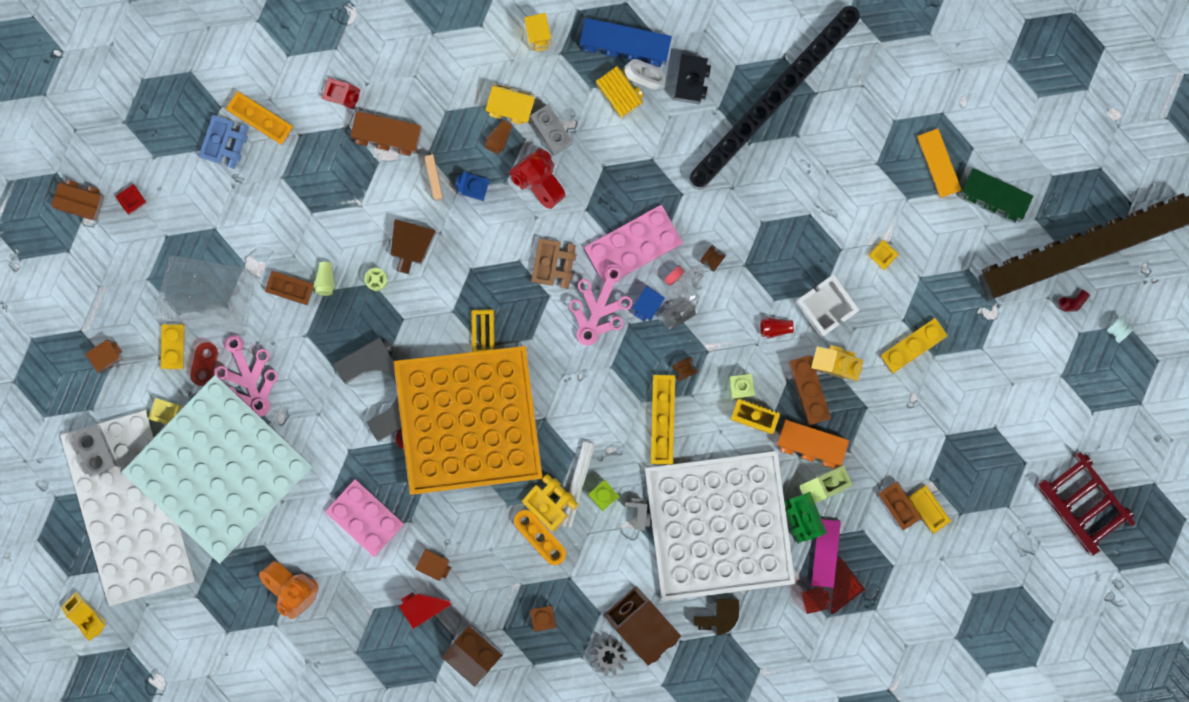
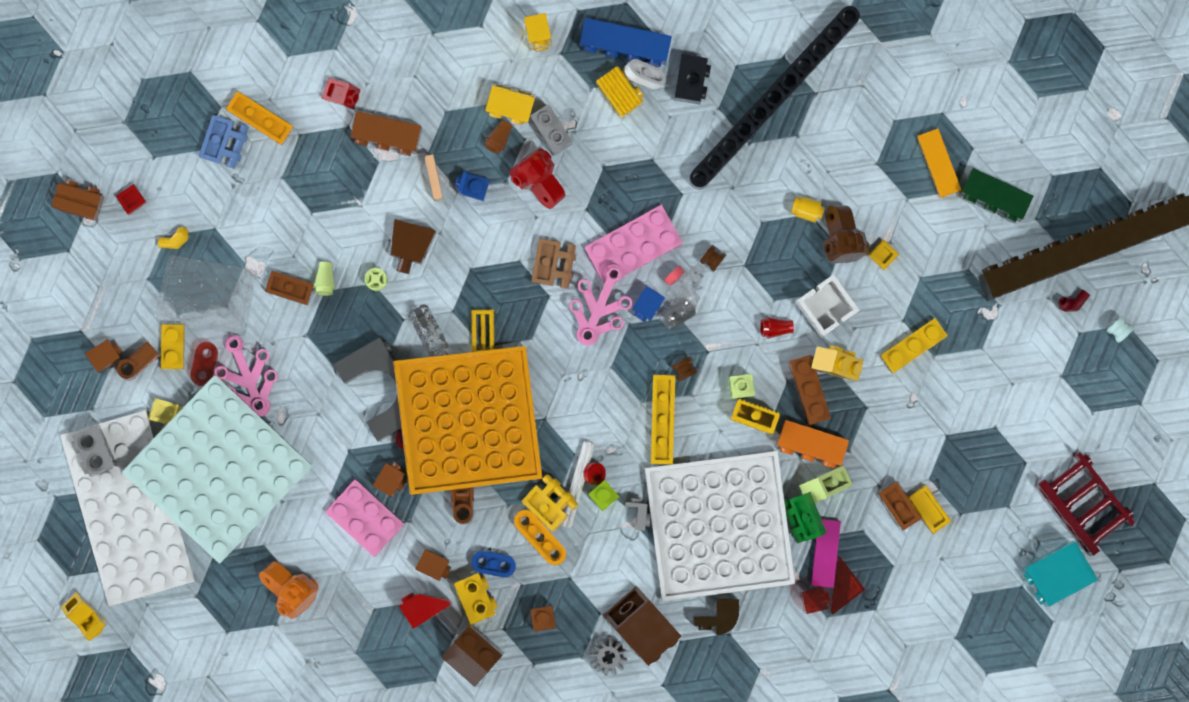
none -> dark orange piece [117,341,160,381]
none -> yellow arm [158,227,189,249]
none -> dark orange brick [373,462,408,497]
none -> clear plate [408,304,453,357]
none -> dark orange piece [451,487,474,525]
none -> yellow brick [454,573,498,625]
none -> blue plate [472,551,516,578]
none -> red tile [583,462,606,485]
none -> yellow brick [791,196,825,223]
none -> reddish brown piece [824,205,869,263]
none -> teal slope [1023,541,1098,607]

